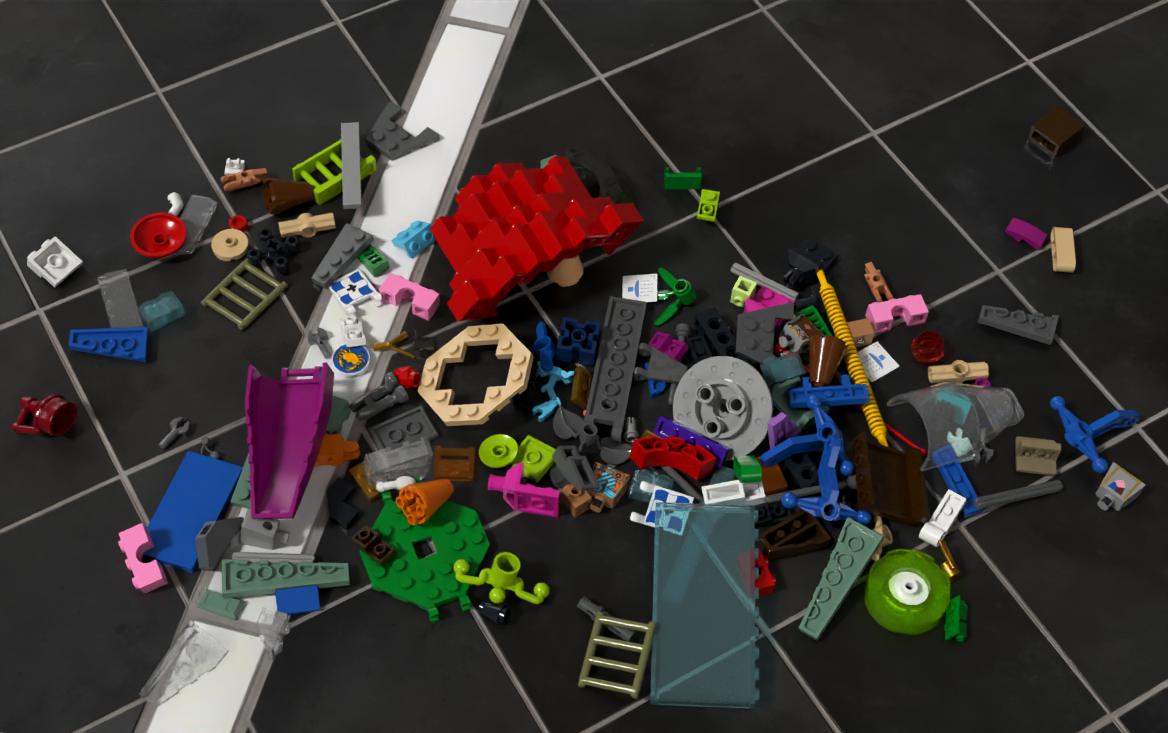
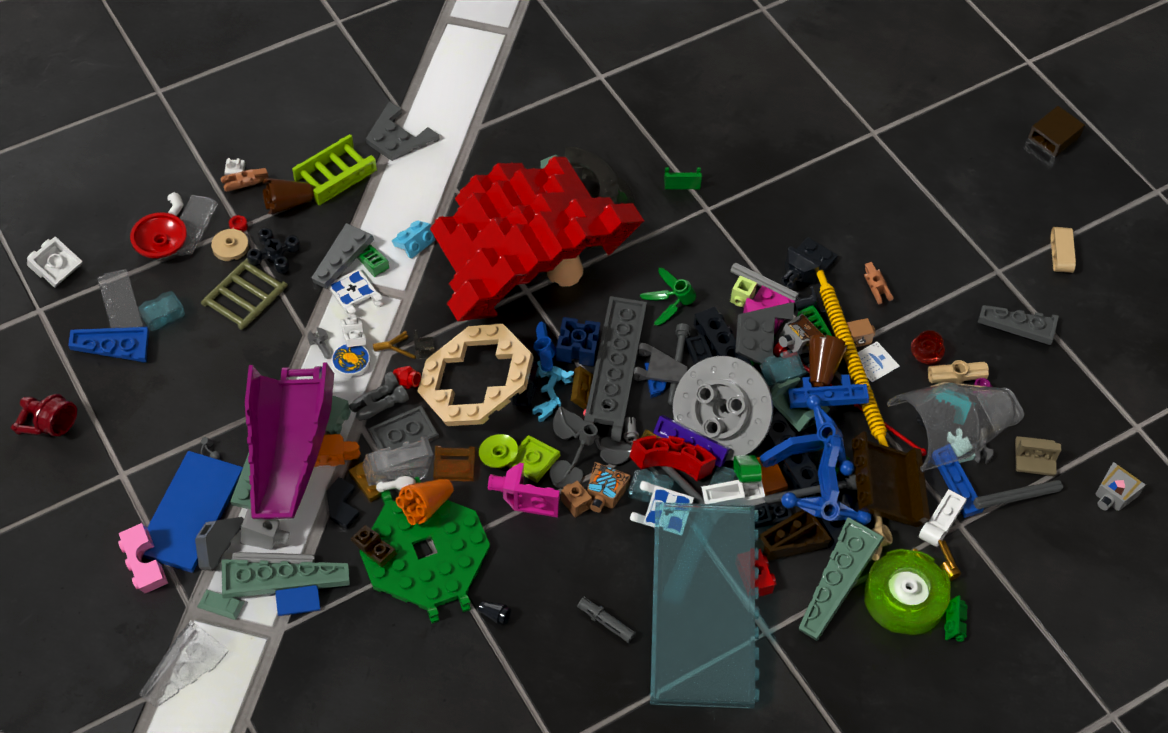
flat silver bar [159,417,190,449] -> none
clear slope [255,607,291,660] -> none
tan piece [278,213,336,238] -> none
light grey tile [341,122,362,209] -> none
bright pink arch [379,273,440,321] -> none
lime wheel [454,552,550,604] -> none
dark grey slope [552,446,600,490] -> none
olive bar [578,611,657,699] -> none
white sticker [622,274,657,302] -> none
magenta slope [648,331,689,362] -> none
lime slope [697,189,720,222] -> none
medium lavender wing [767,412,803,449] -> none
bright pink arch [865,294,929,333] -> none
magenta slope [1005,218,1047,250] -> none
blue piece [1050,396,1140,473] -> none

